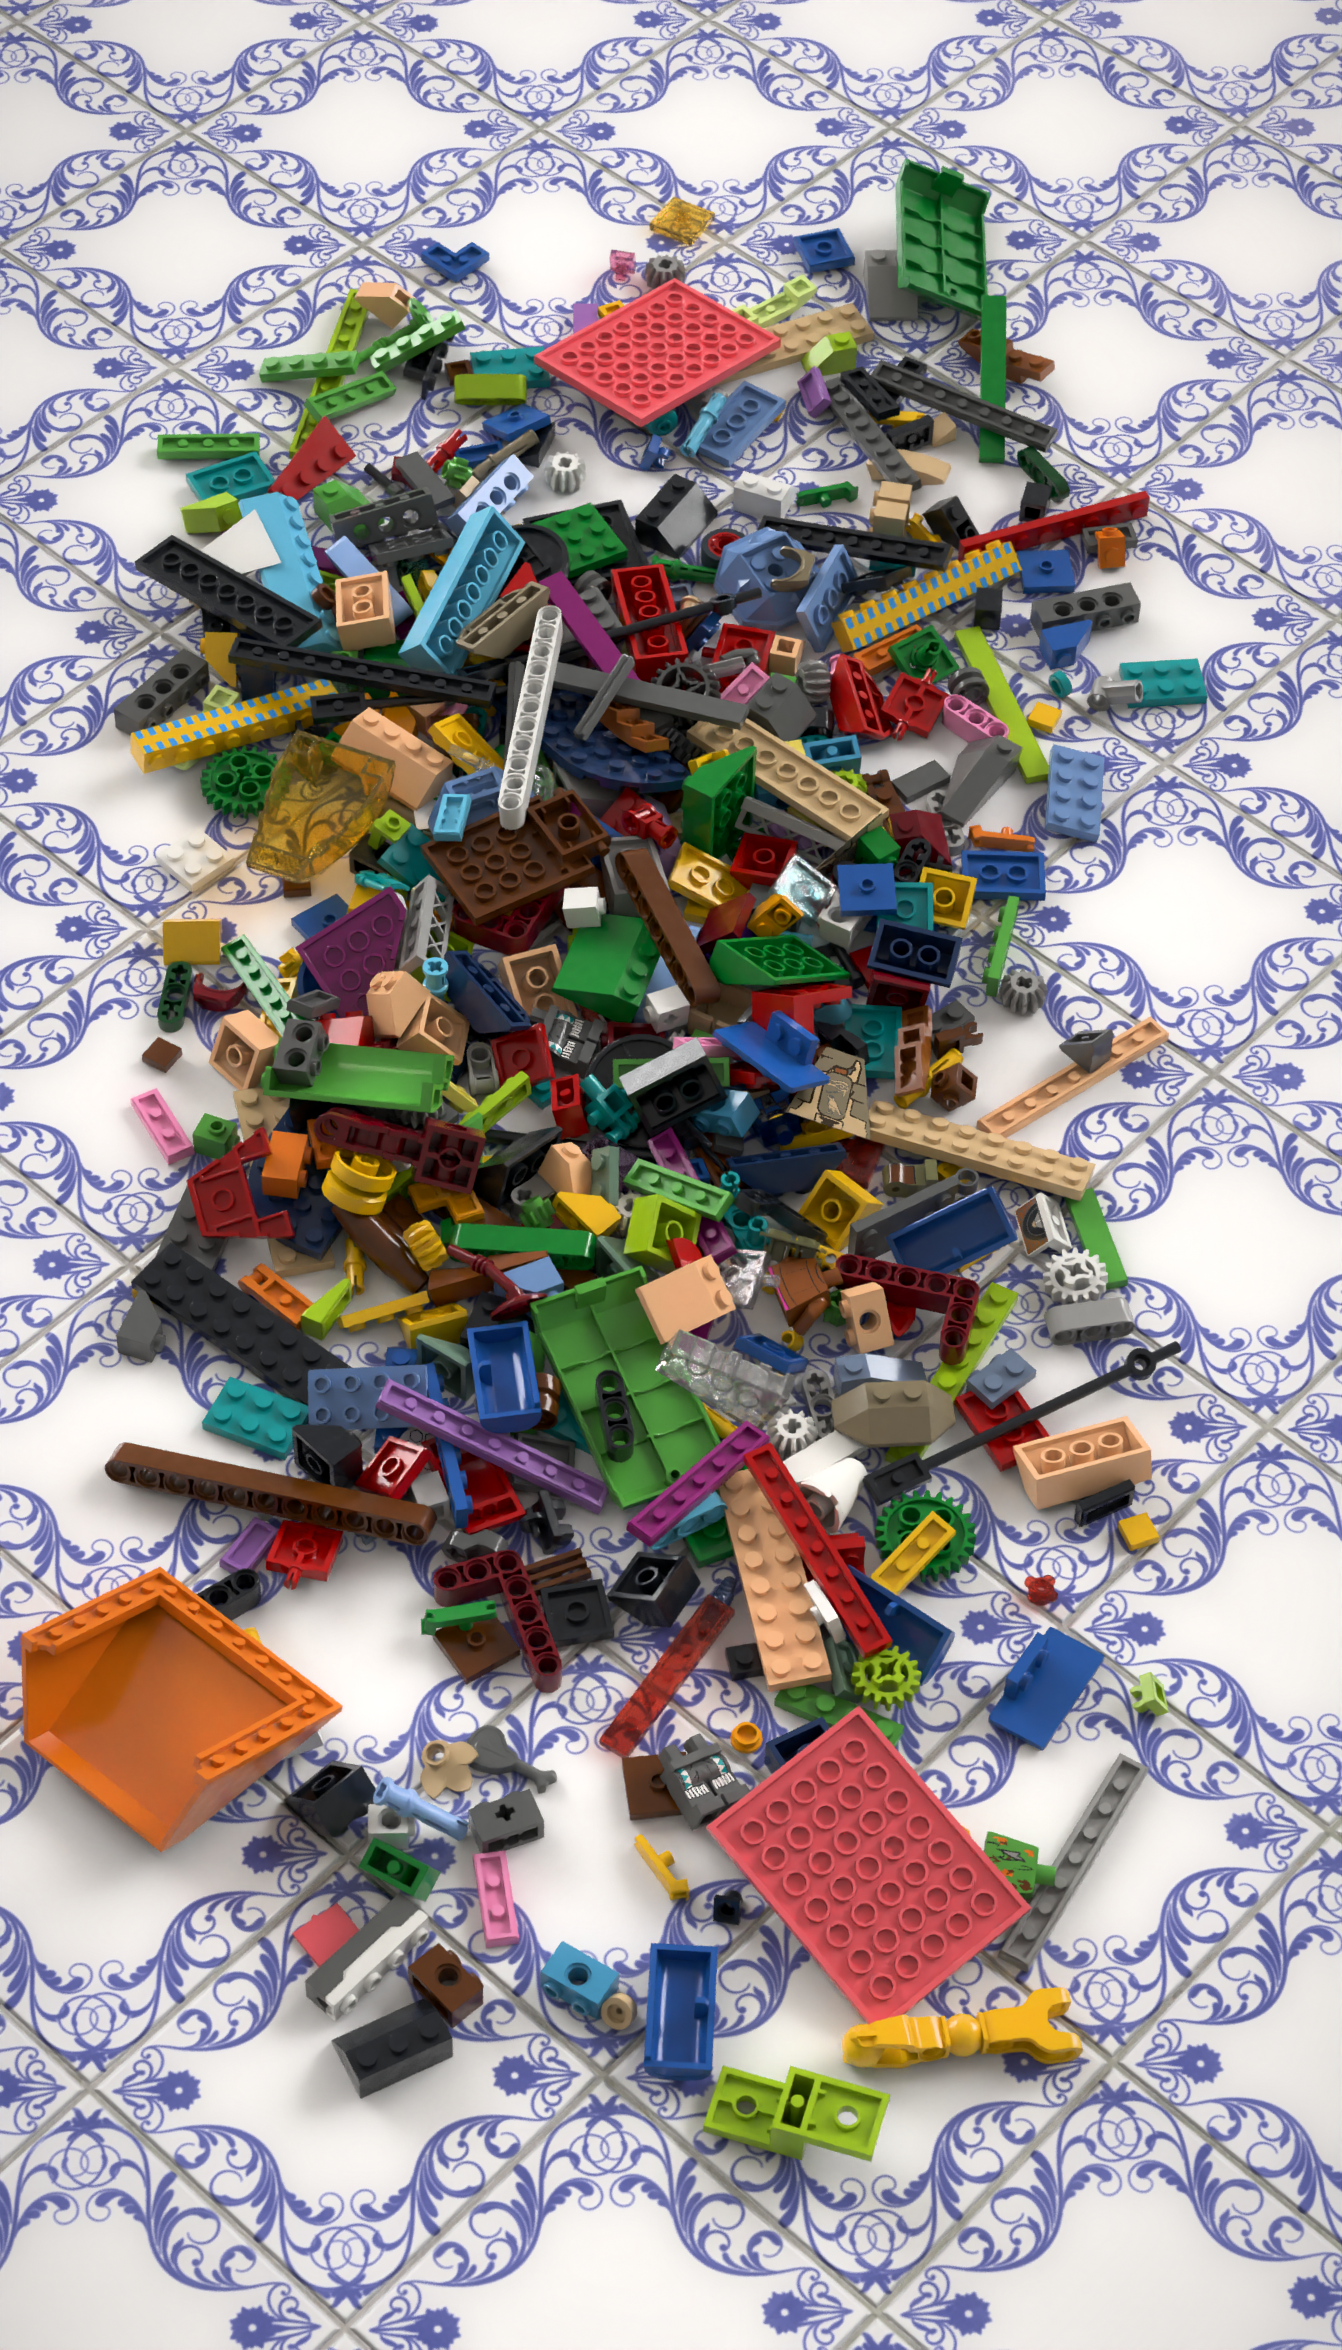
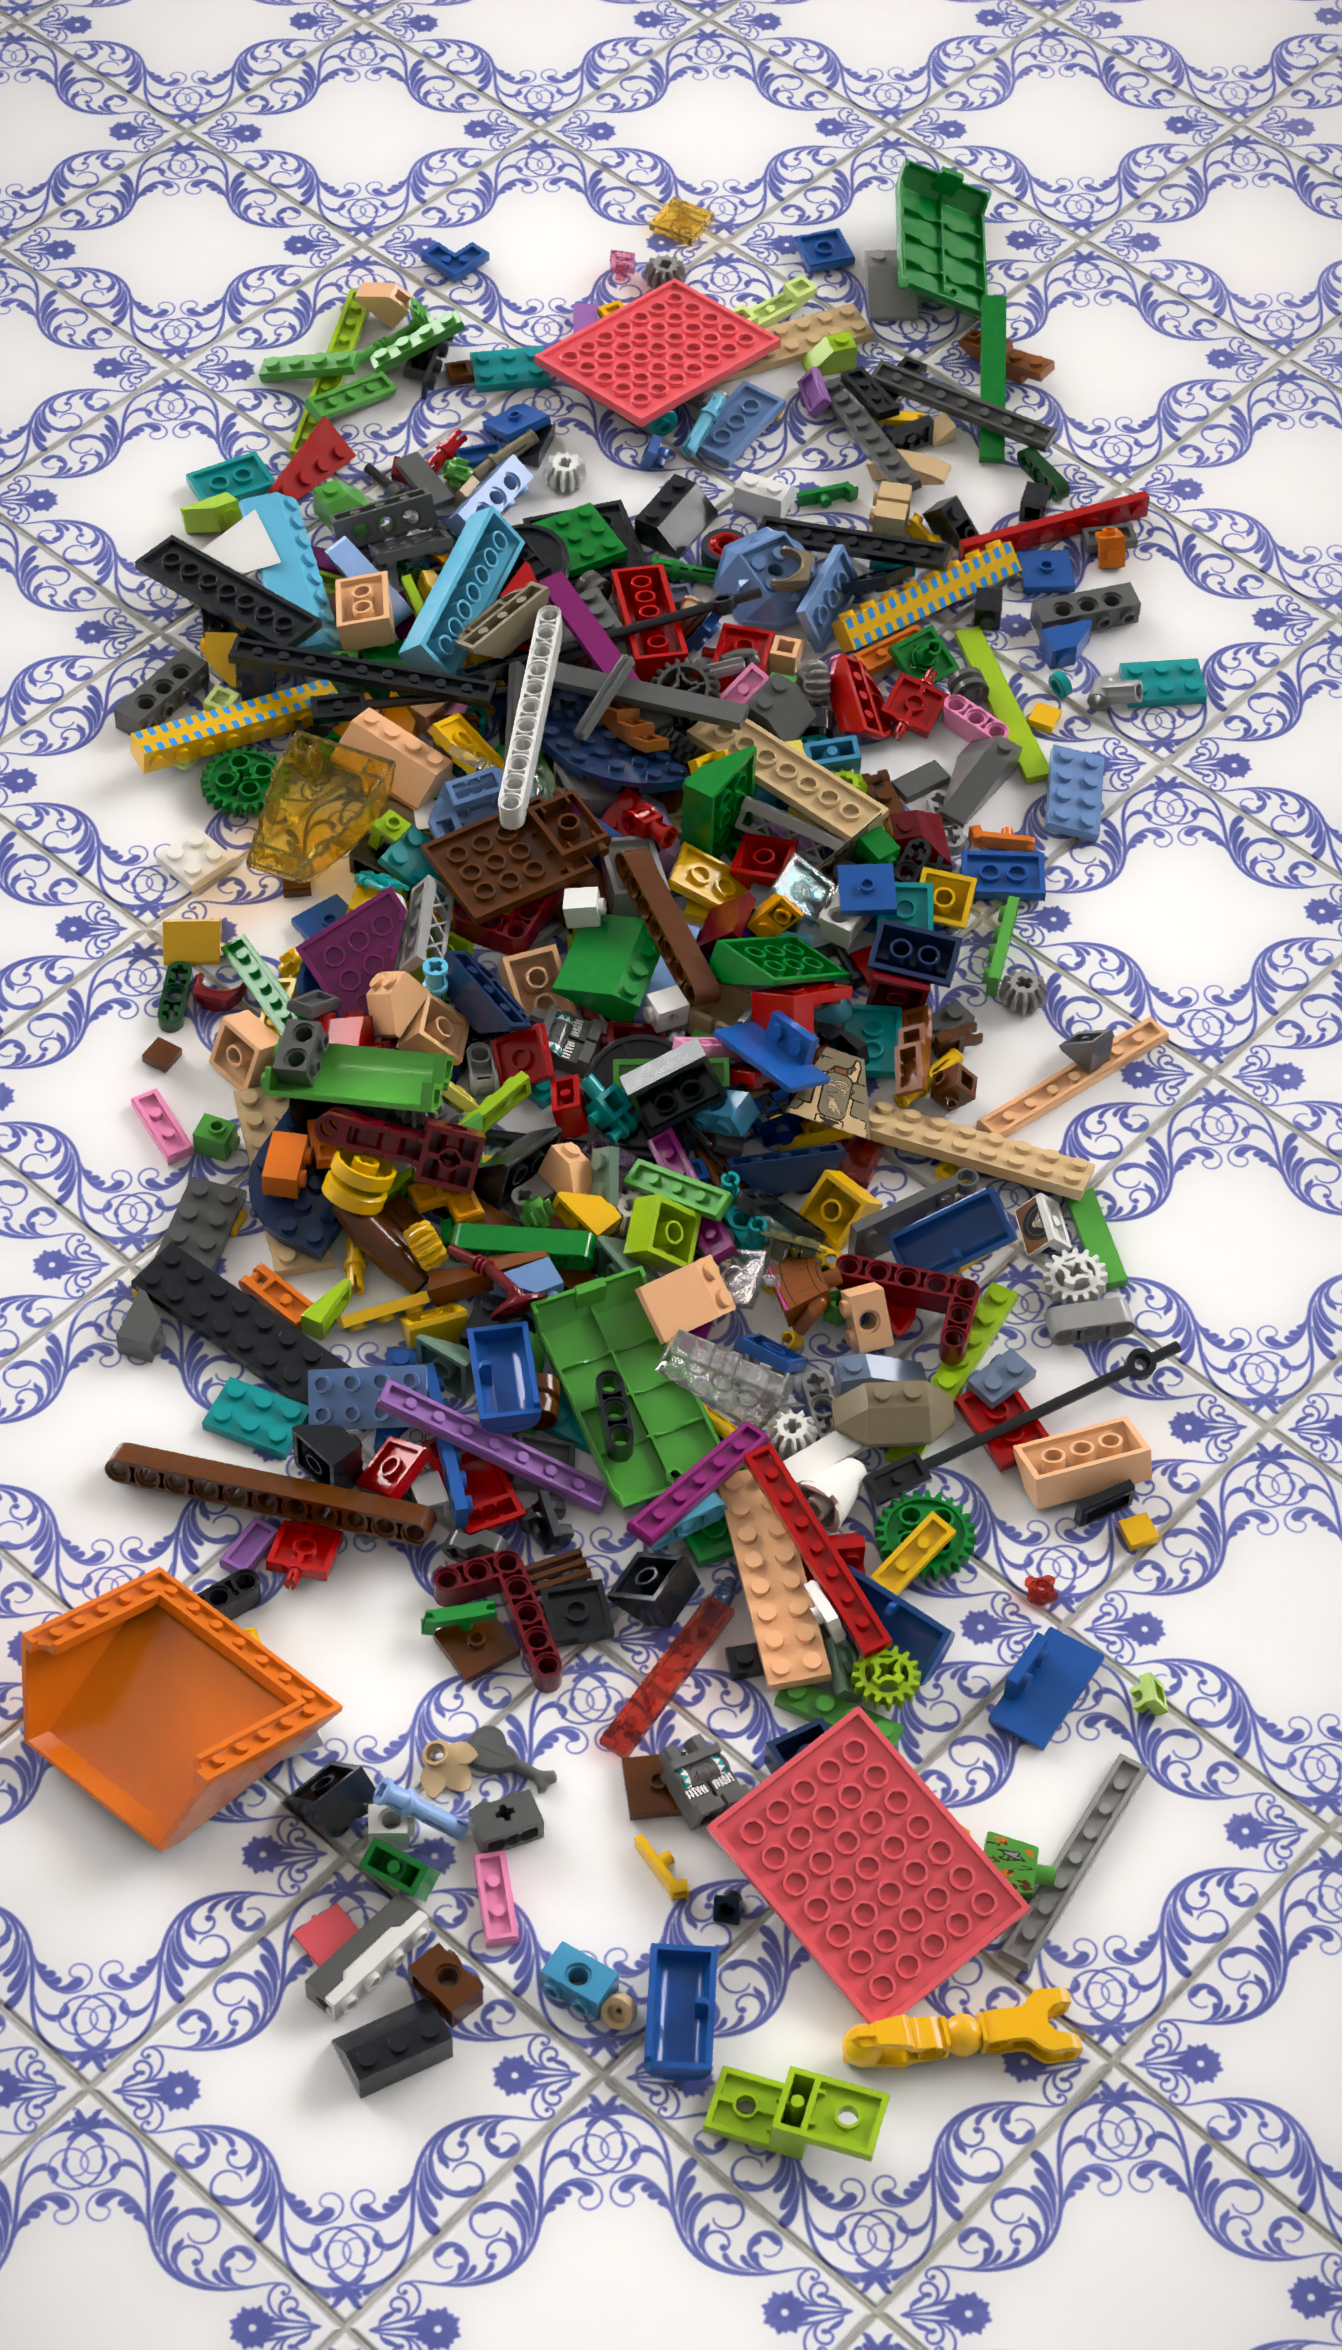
bright green plate [157,433,260,460] -> none
red wing [186,1127,296,1239] -> none
reddish brown tile [311,584,336,610] -> none
medium azure plate [433,794,472,841] -> none
lime beam [454,374,527,405] -> none
red tile [666,1237,703,1269] -> none
light orange plate [730,1722,763,1754] -> none
olive leg [882,1159,938,1198] -> none

